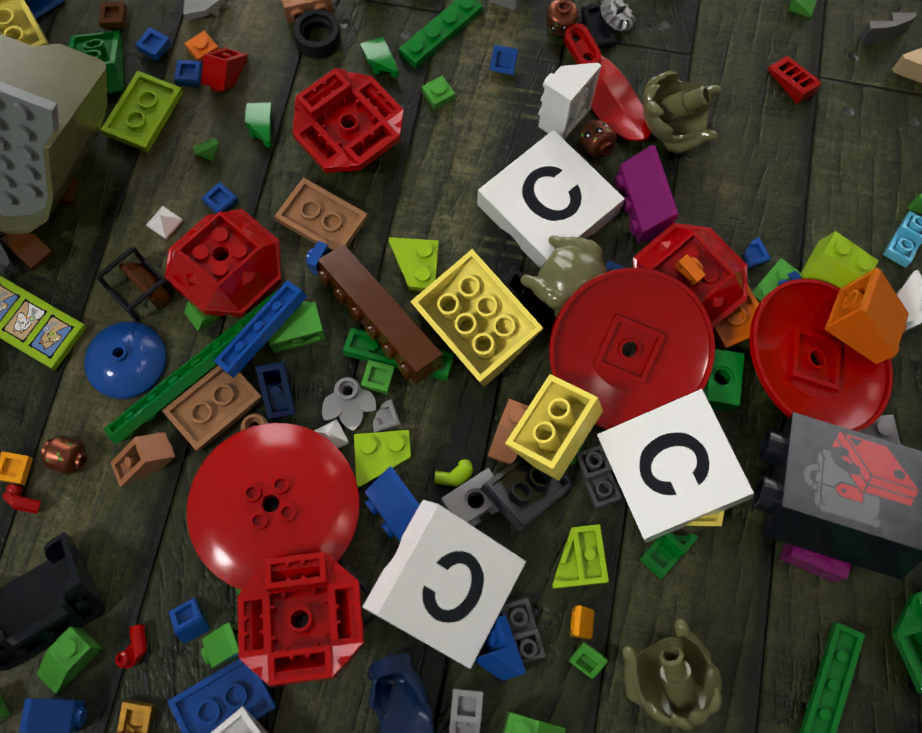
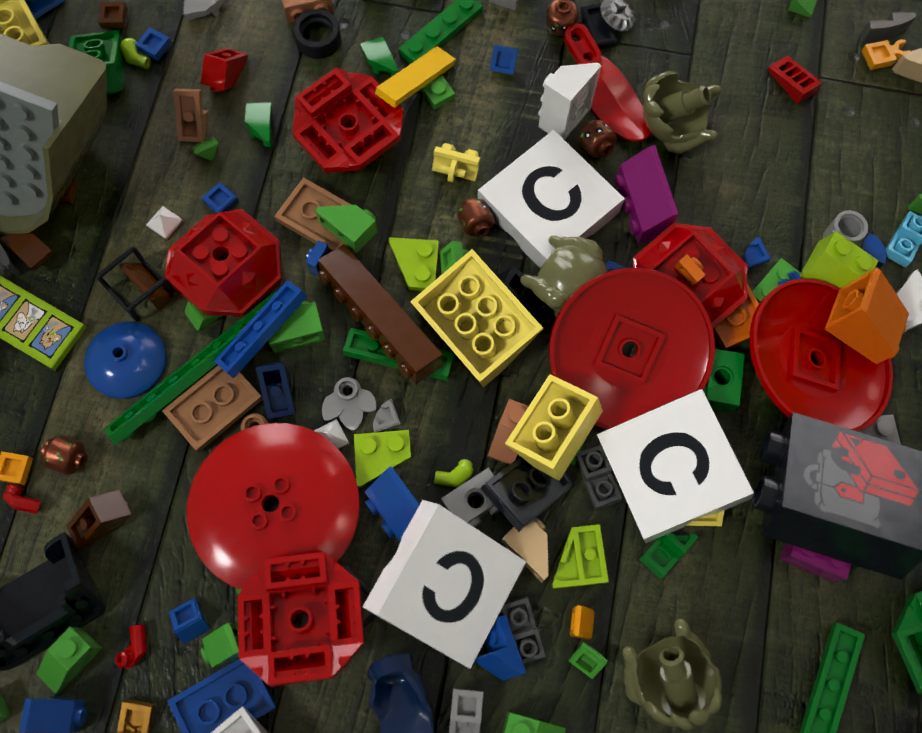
lime plate [101,71,183,153] -> none
nougat slope [111,432,175,487] -> none
blue tile [174,60,203,87] -> none
orange plate [184,31,219,63] -> none
bright green plate [361,360,395,394] -> none
none -> reddish brown slope [66,490,131,550]
none -> lime arm [120,38,151,69]
none -> nougat slope [173,89,208,142]
none -> bright green slope [315,205,377,253]
none -> yellow tile [375,46,456,108]
none -> light yellow hips [432,143,480,183]
none -> bright green tile [440,241,469,274]
none -> copper head [457,198,495,237]
none -> tan slope [501,518,548,583]
none -> light grey piece [823,210,868,245]
none -> blue tile [861,232,886,268]
none -> light orange plate [862,39,911,70]

